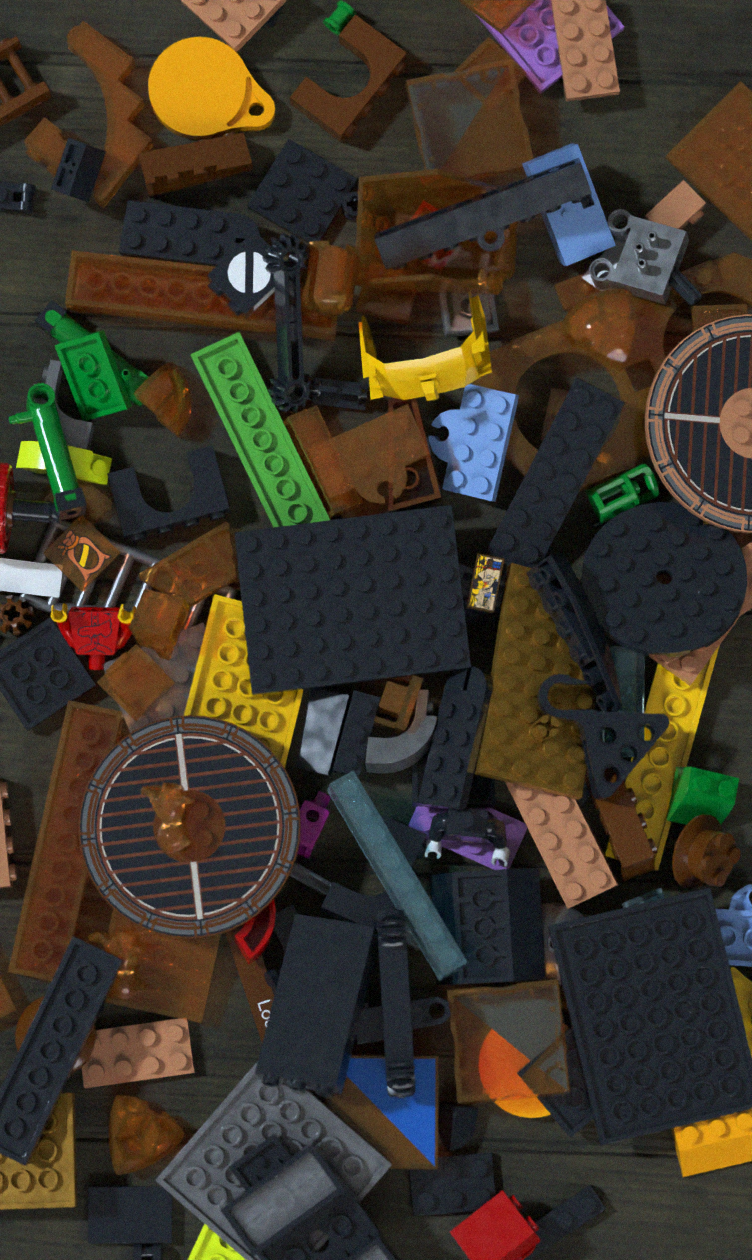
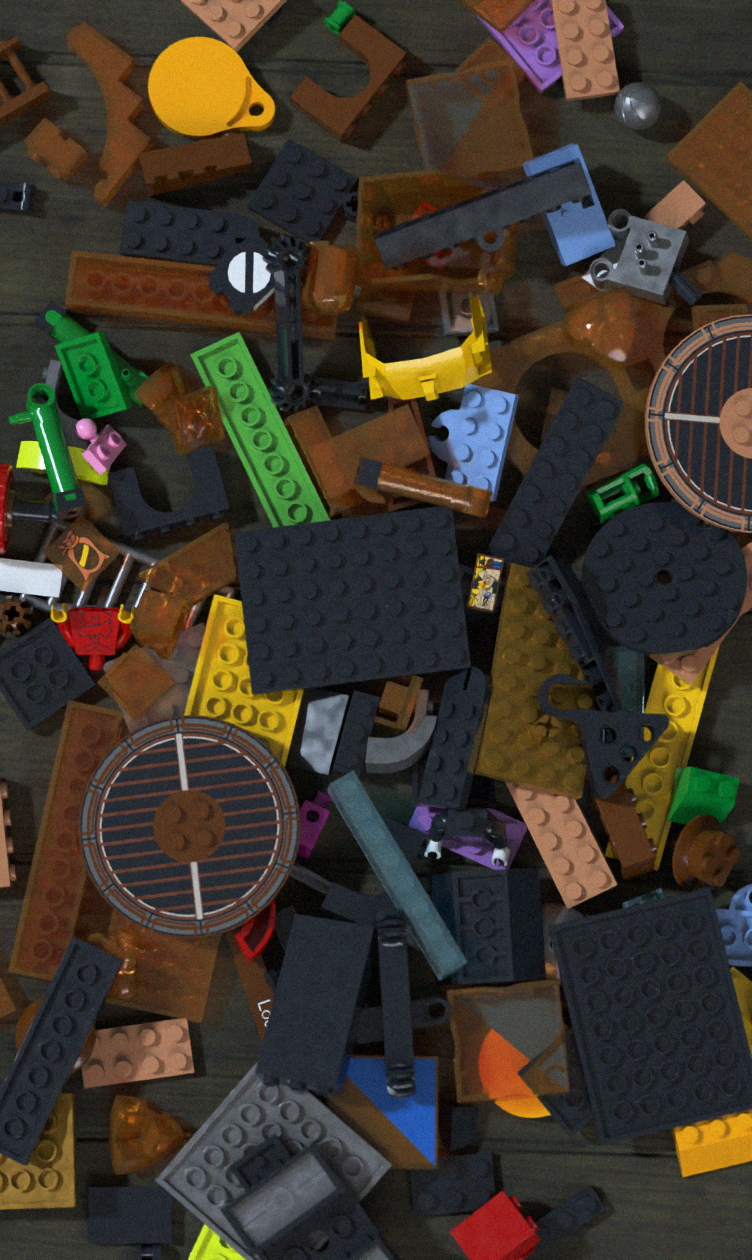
black hinge [51,138,106,203] -> none
clear orange animal [140,782,194,854] -> none
none -> bright pink plate [75,418,127,475]
none -> clear orange plate [165,386,225,455]
none -> clear orange piece [353,457,493,518]
none -> flat silver piece [614,83,661,130]

